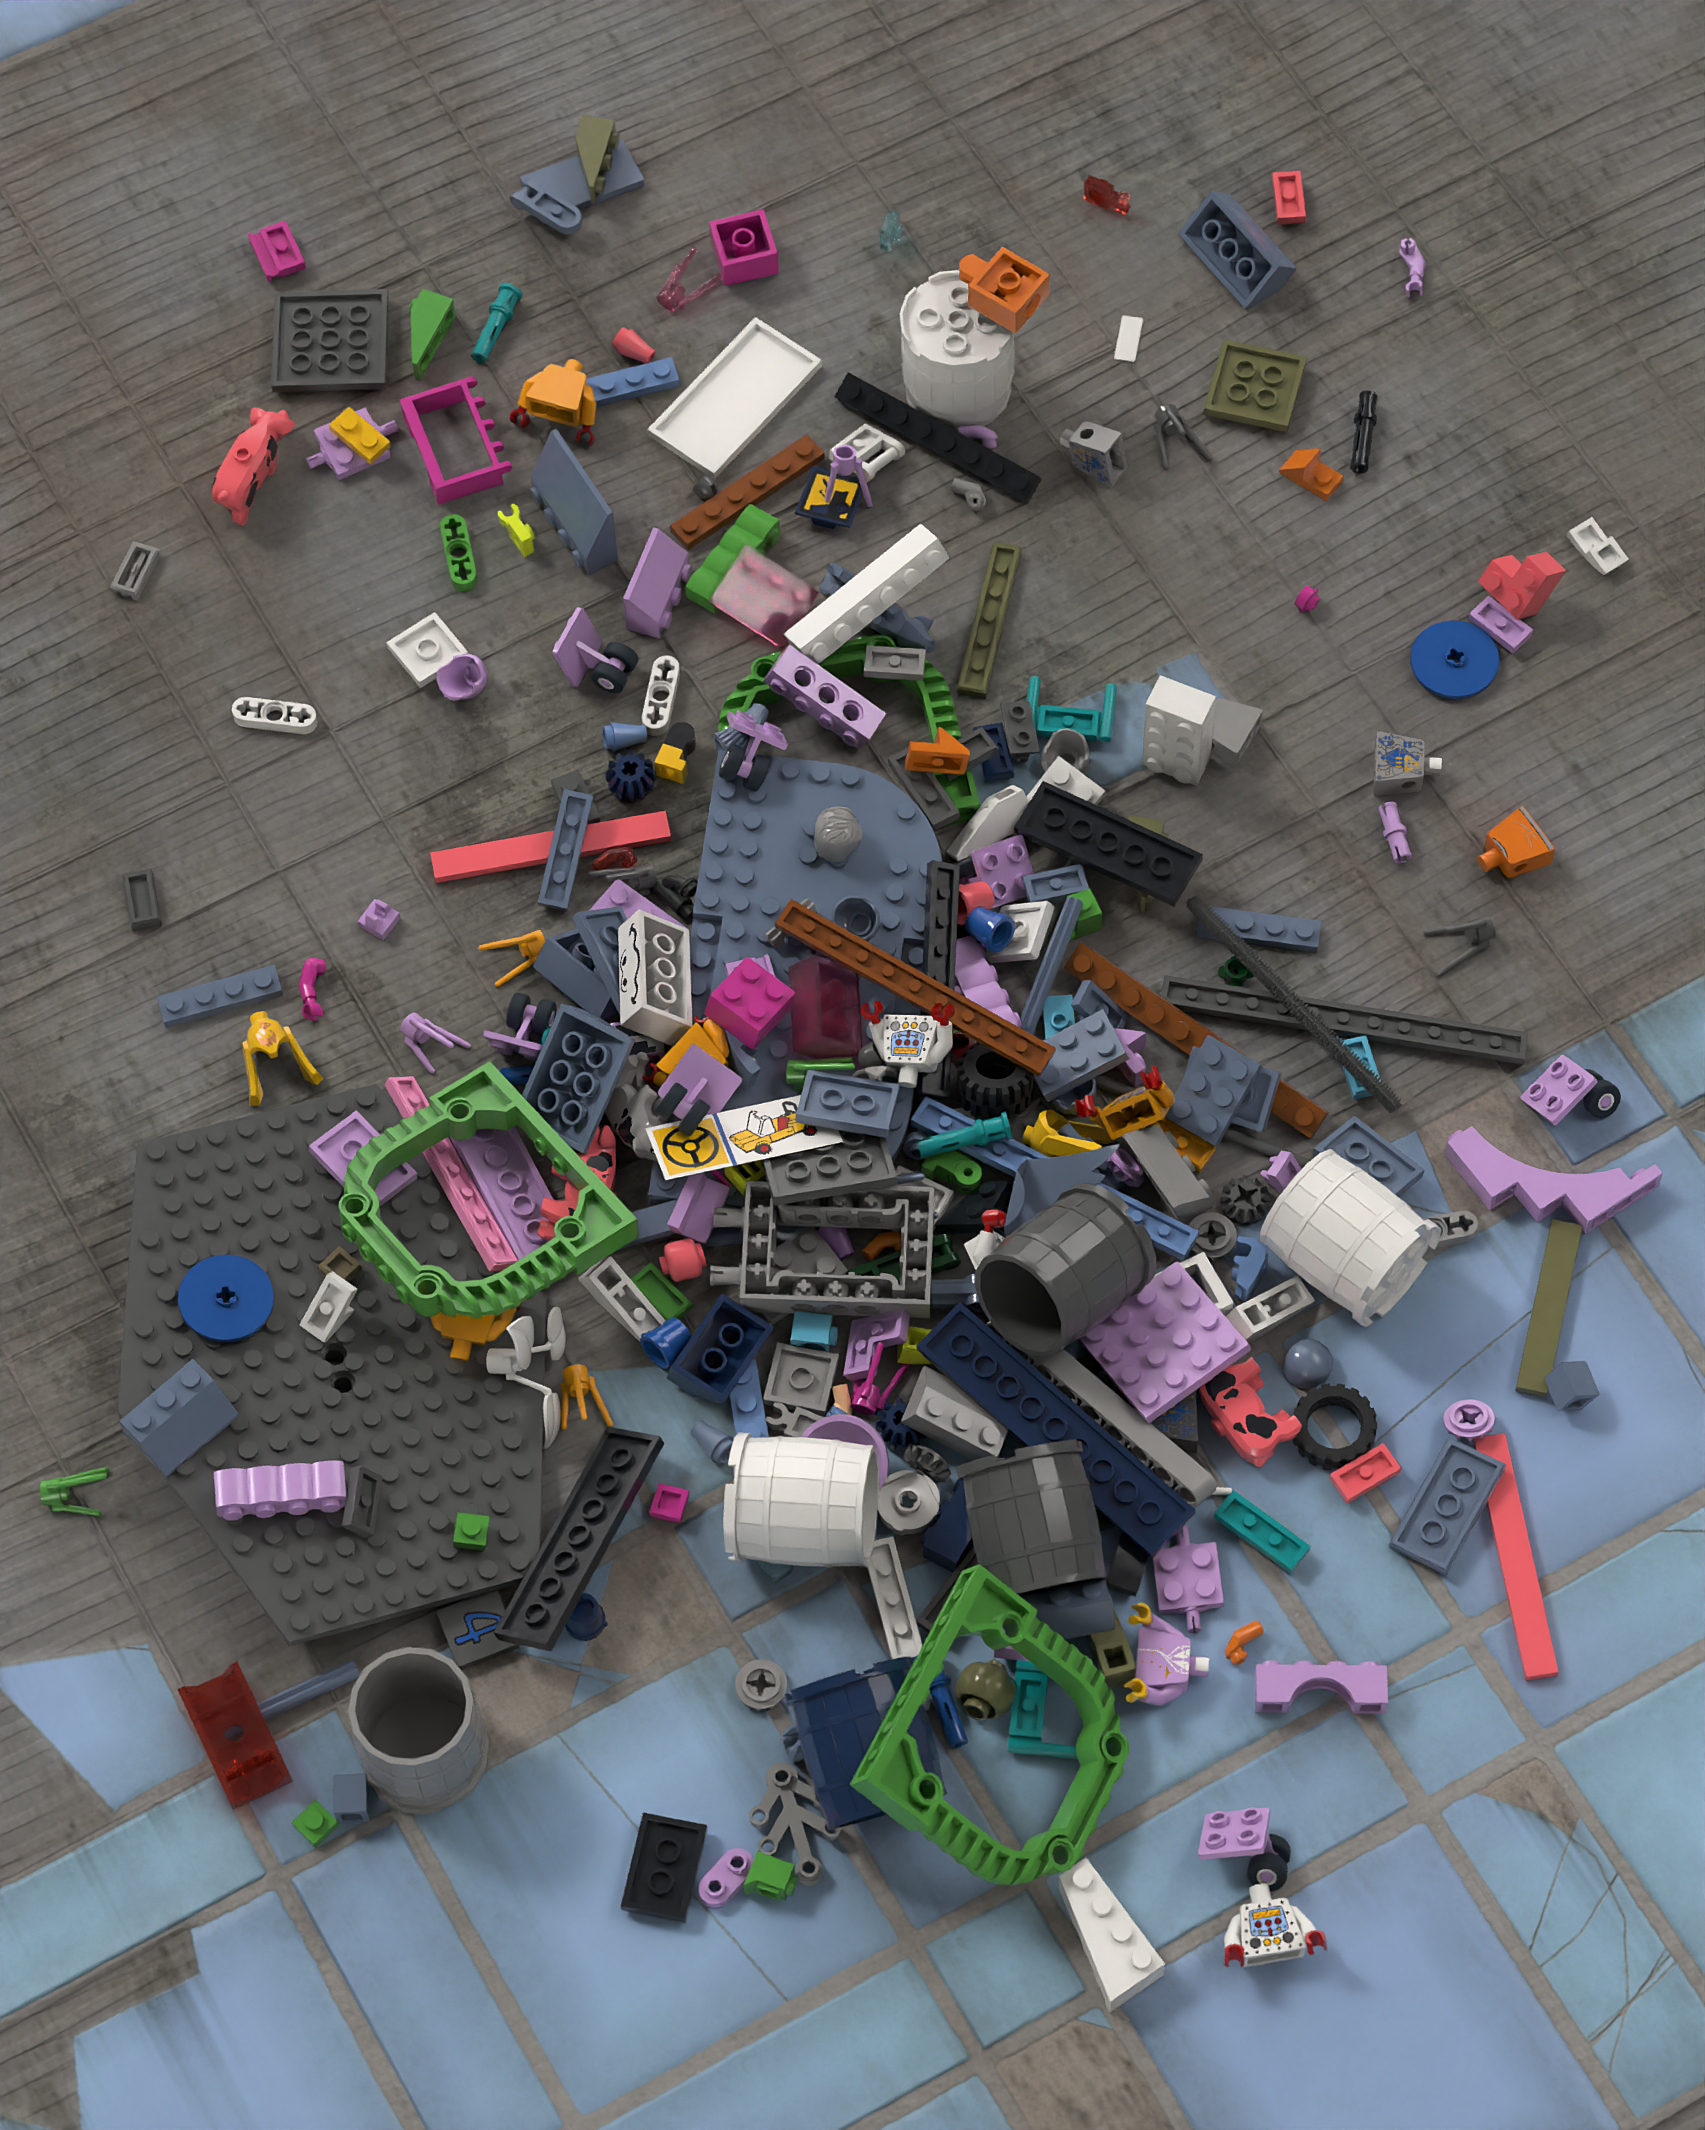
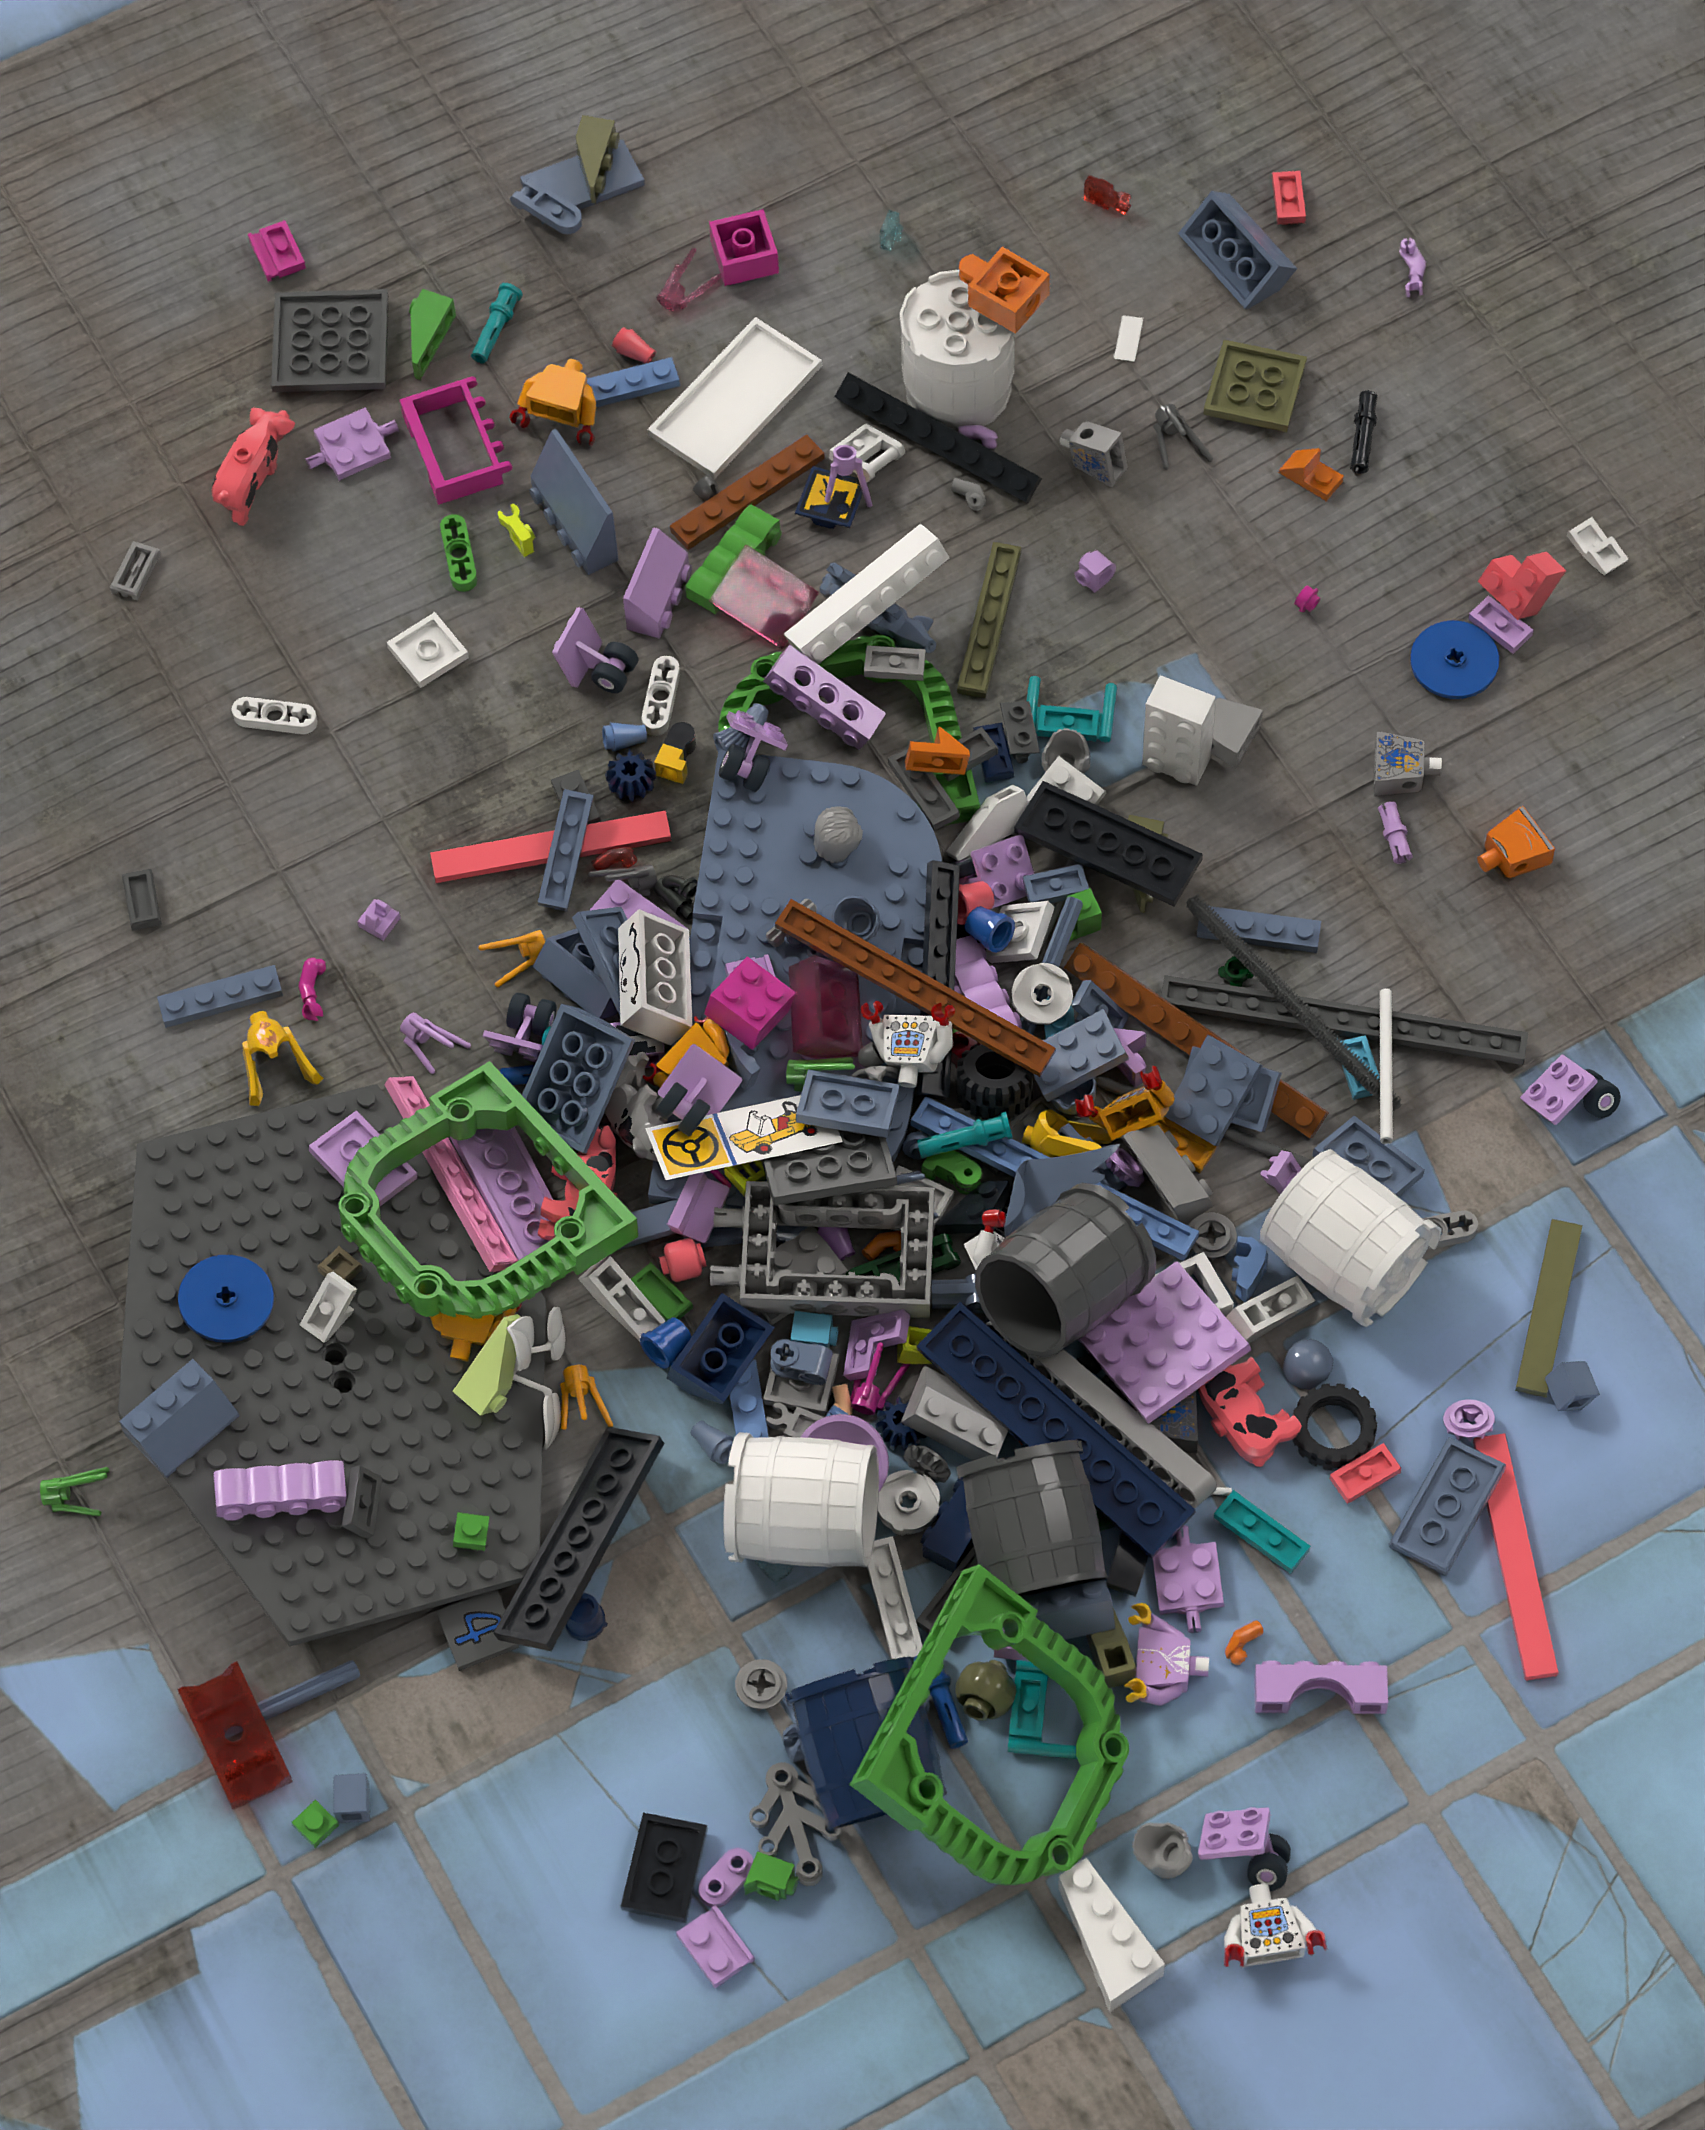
yellow plate [329,407,391,465] -> none
light grey piece [348,1647,490,1815] -> none
lavender hair [436,654,487,701] -> none
dark pink plate [650,1483,690,1524] -> none
dark grey gear [1220,1175,1270,1223] -> none
dark grey plant [1424,916,1496,977] -> none
lavender arch [1445,1126,1663,1234] -> none
none -> yellowish green slope [453,1314,521,1415]
none -> lavender plate [676,1905,754,1988]
none -> sand blue piece [771,1339,833,1385]
none -> white plate [1011,963,1073,1025]
none -> lavender plate [1075,551,1116,593]
none -> light grey hair [1132,1822,1193,1879]
none -> white piece [1380,989,1393,1144]

